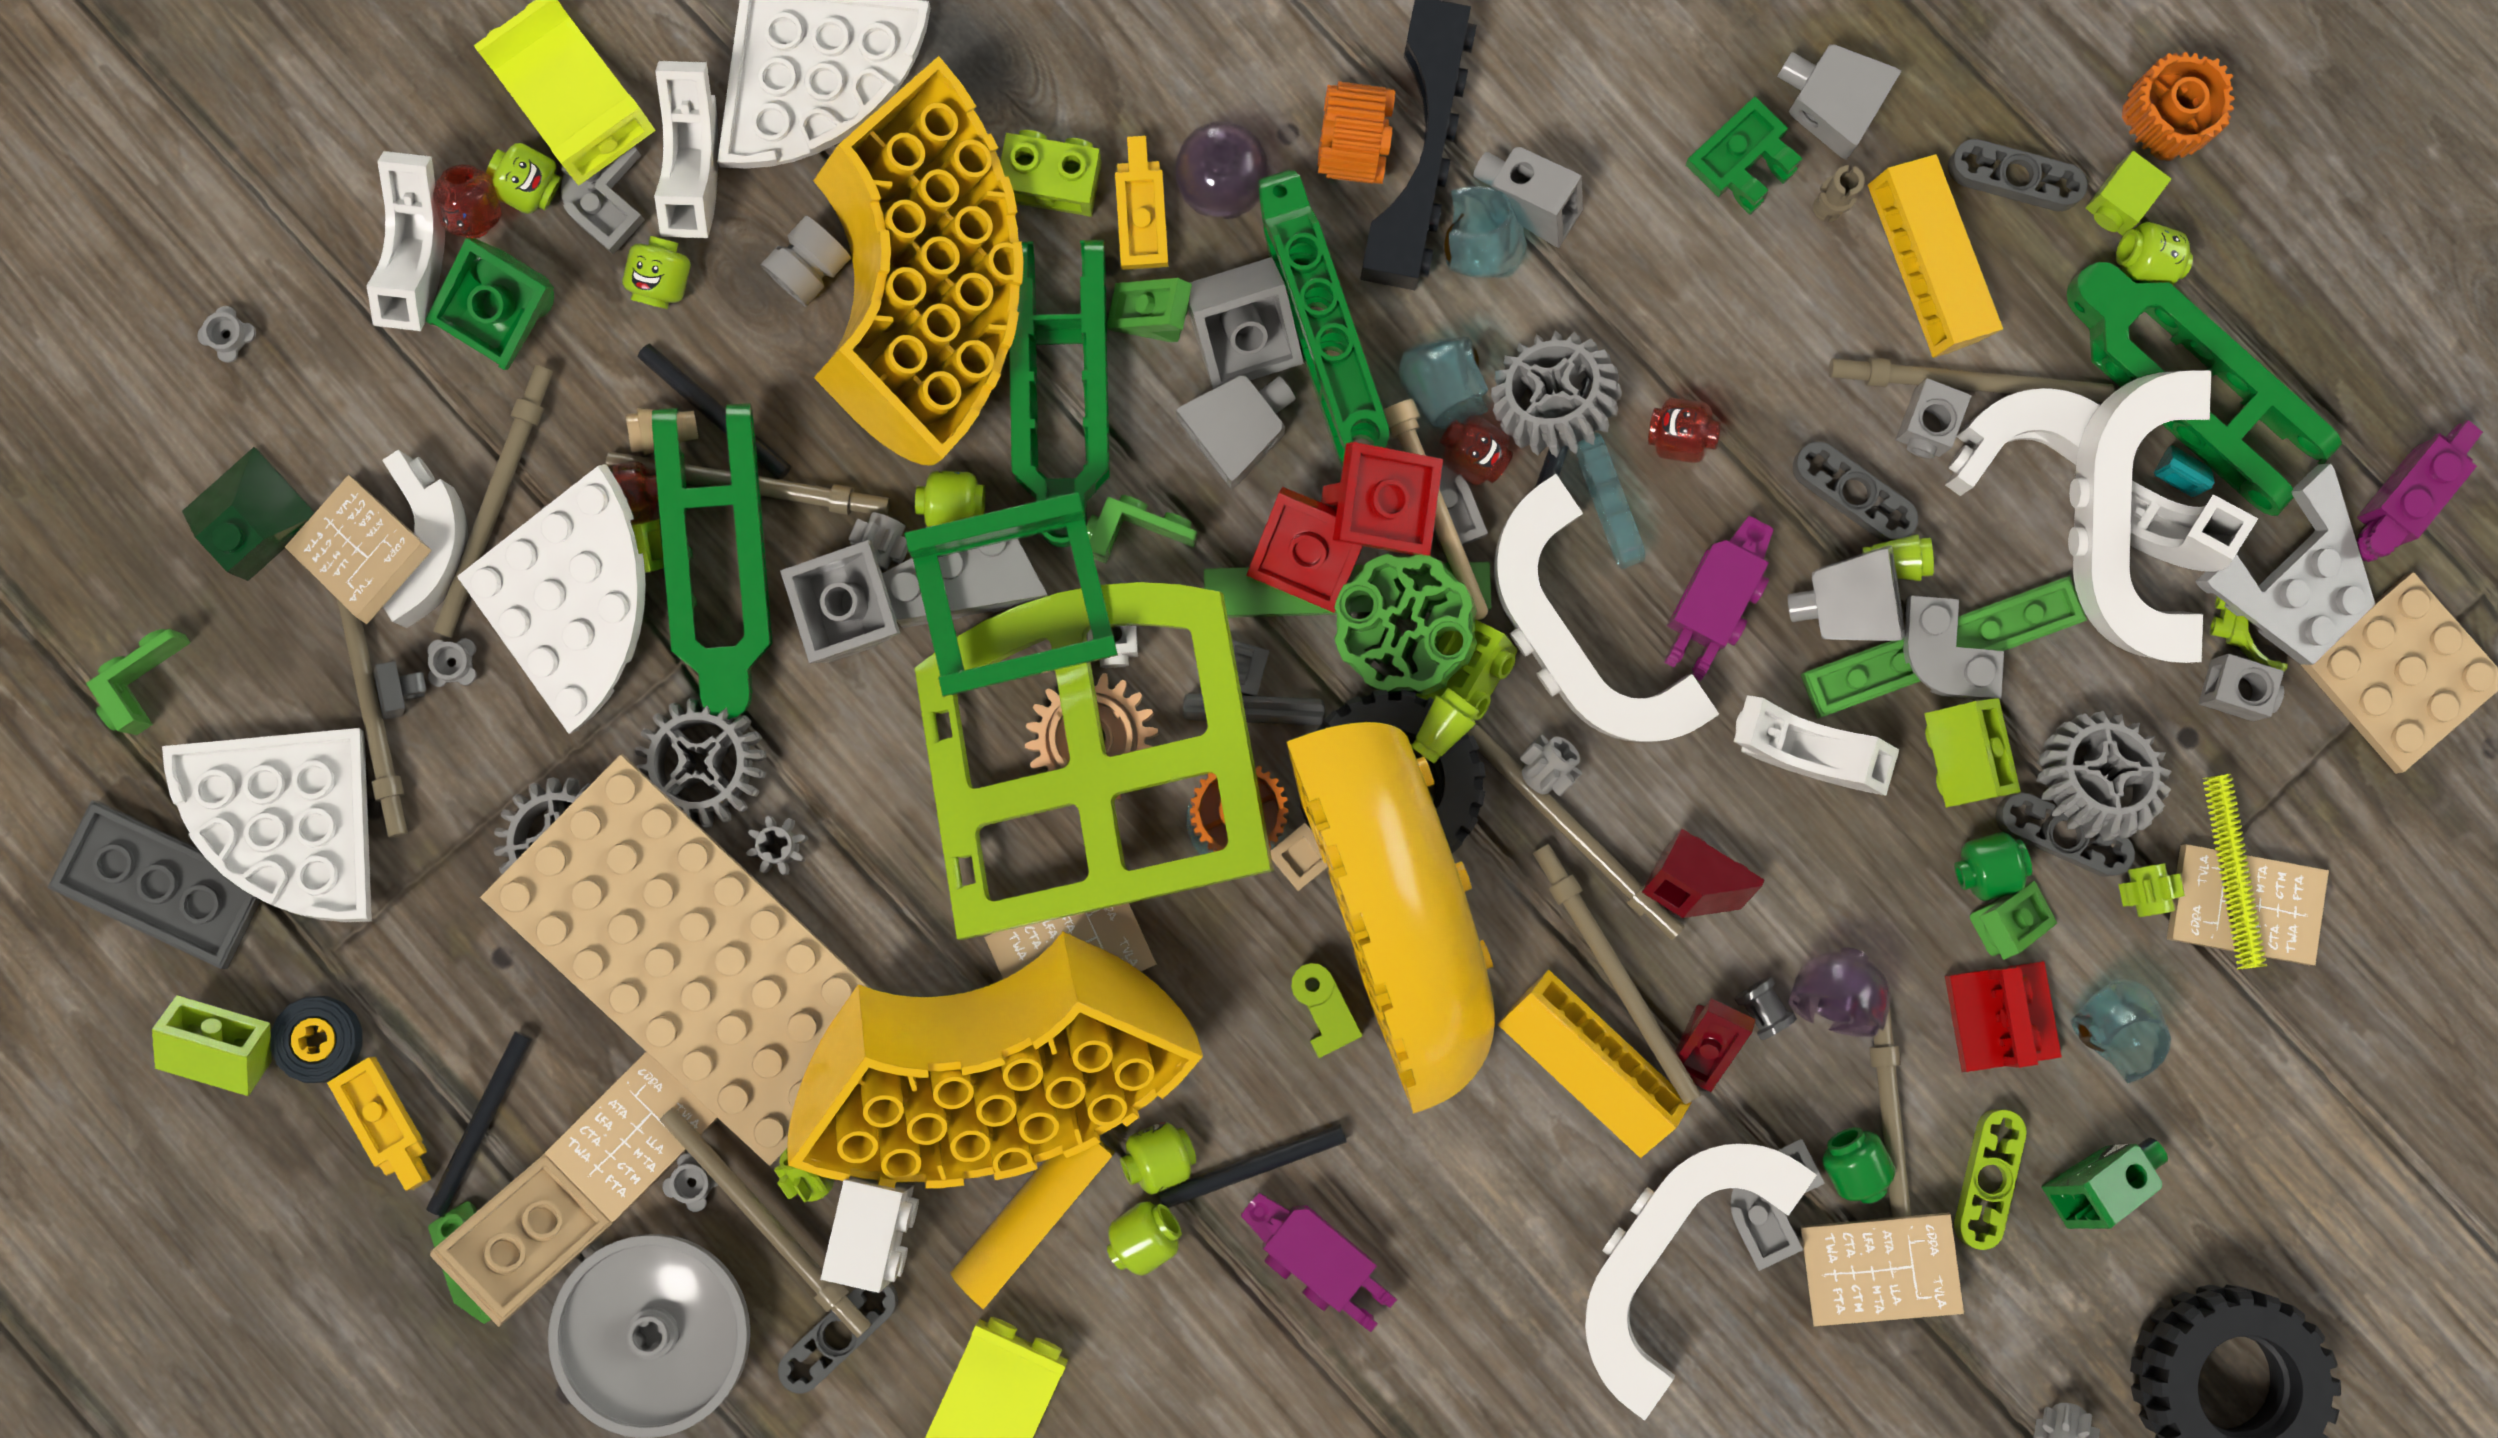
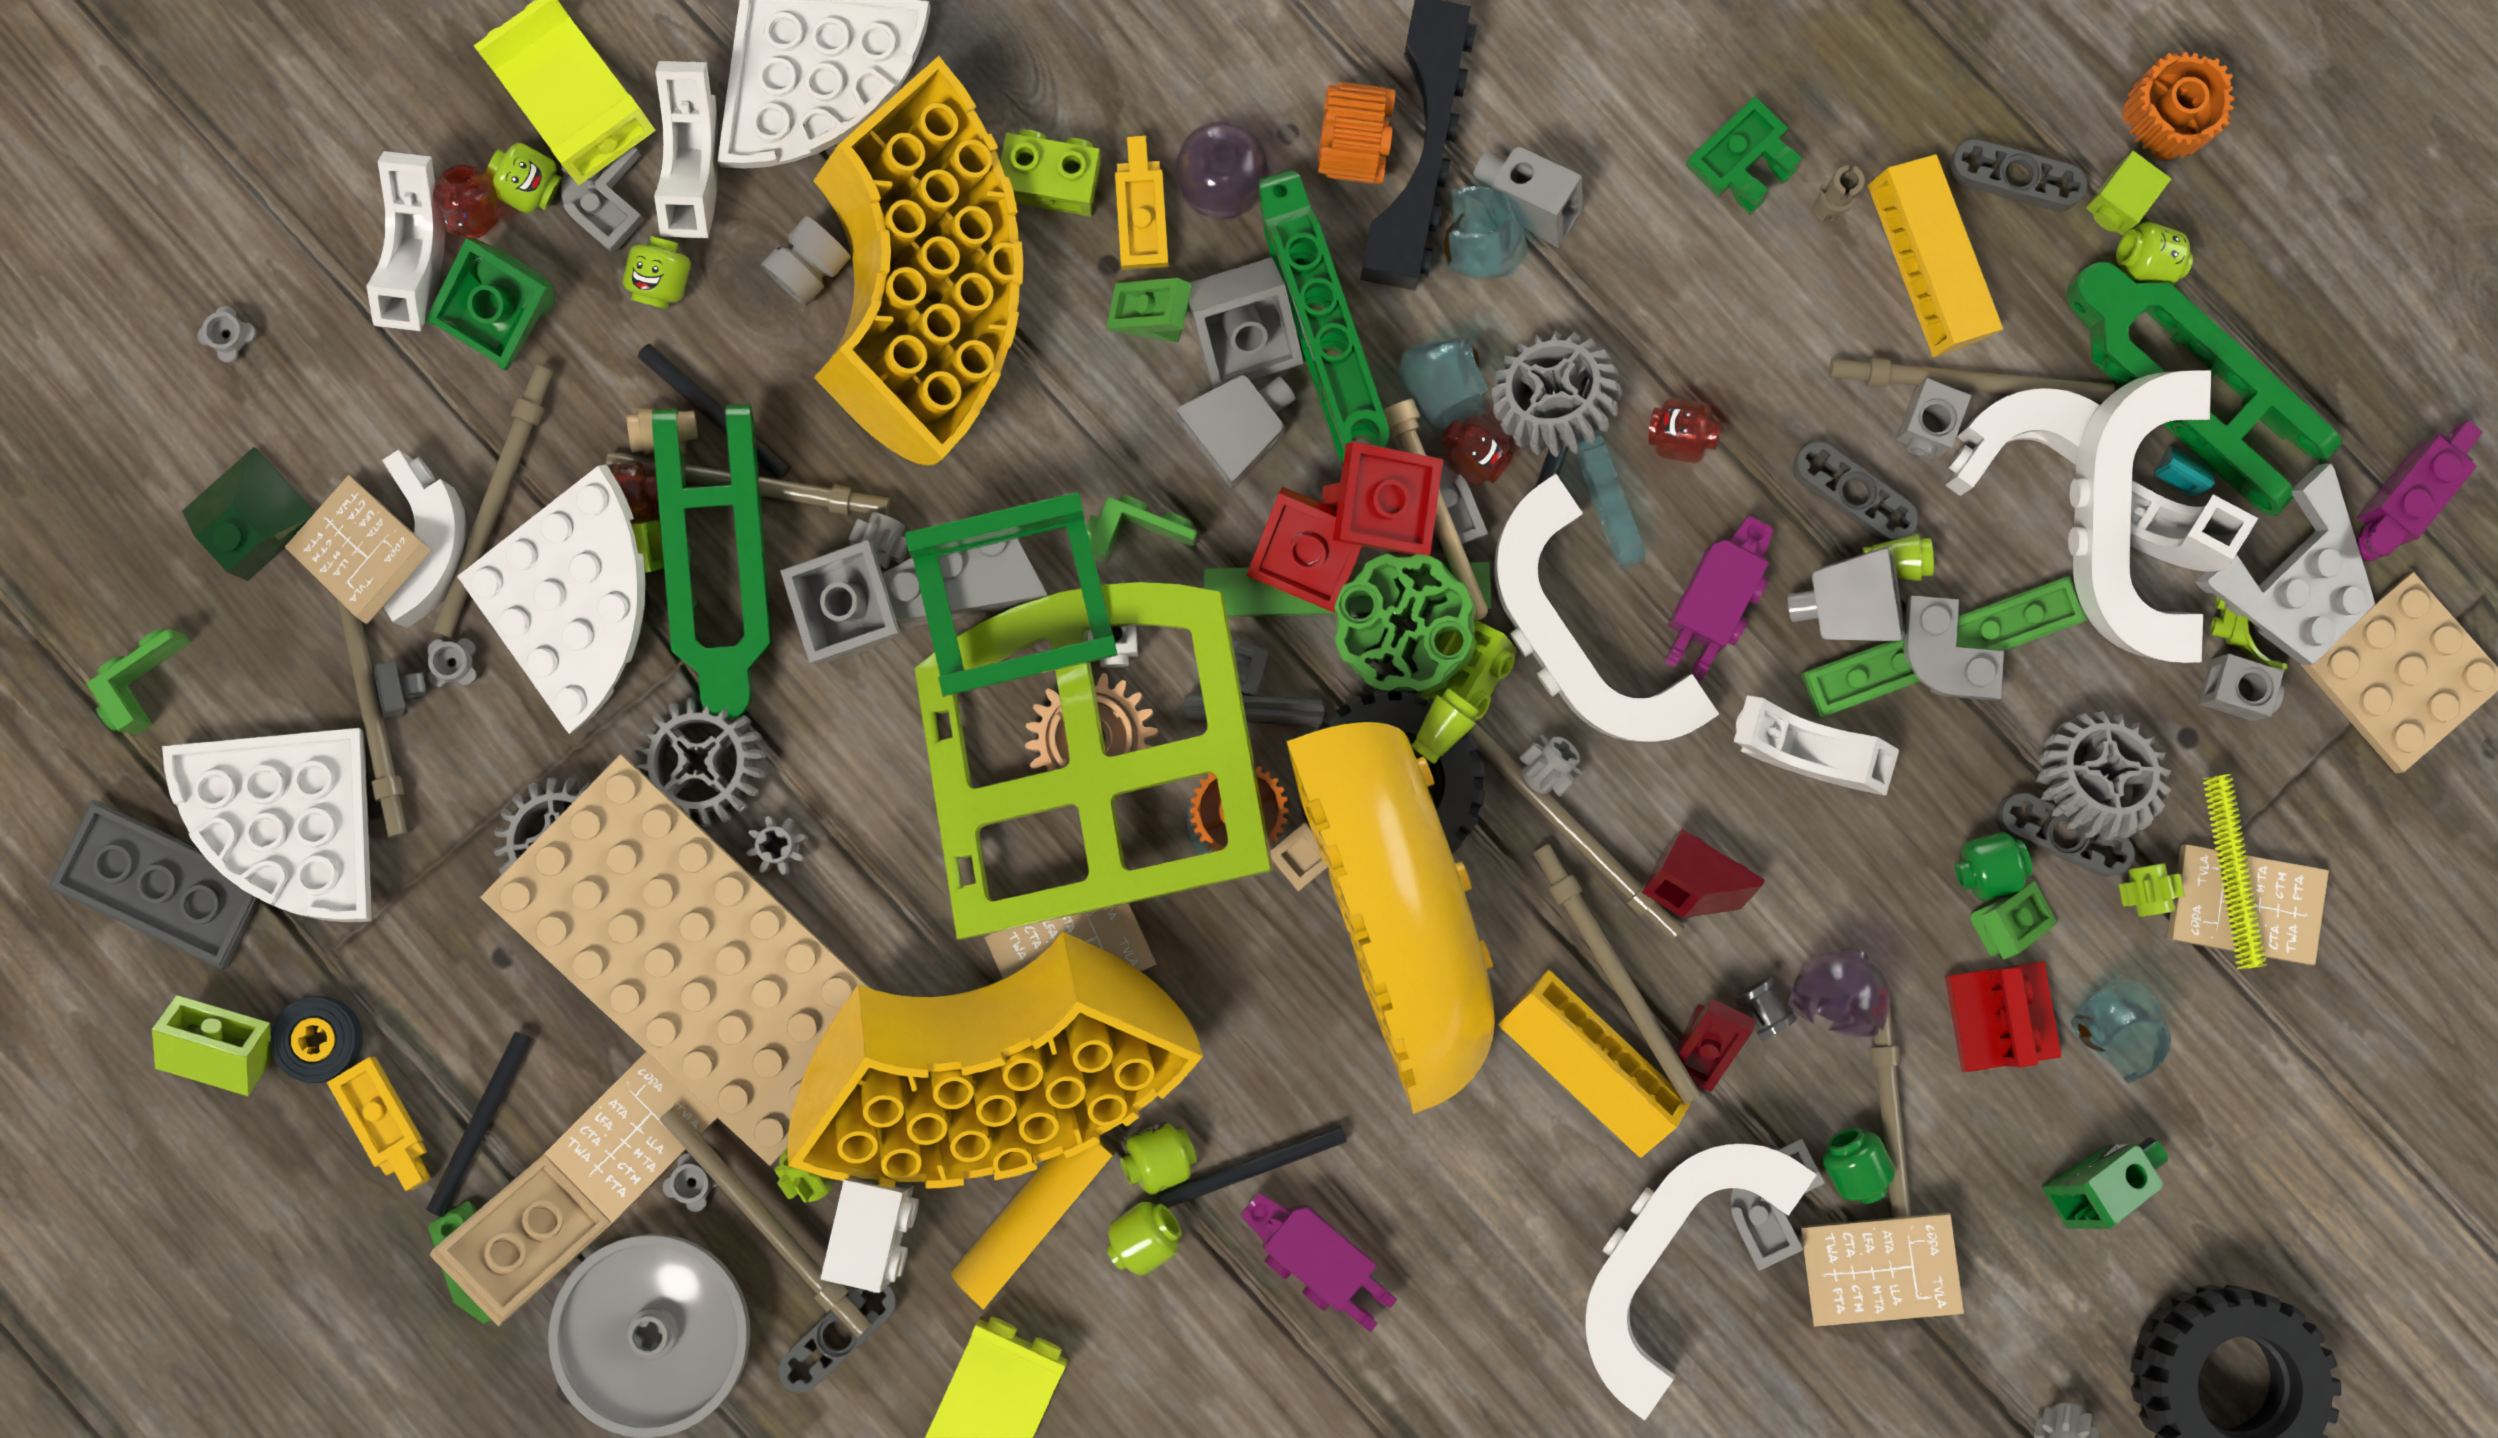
lime head [915,471,986,527] -> none
green piece [1010,240,1110,548] -> none
lime leg [1291,963,1362,1059] -> none
light grey torso [1777,44,1901,160] -> none
lime brick [1924,698,2021,808] -> none
lime beam [1954,1109,2027,1250] -> none

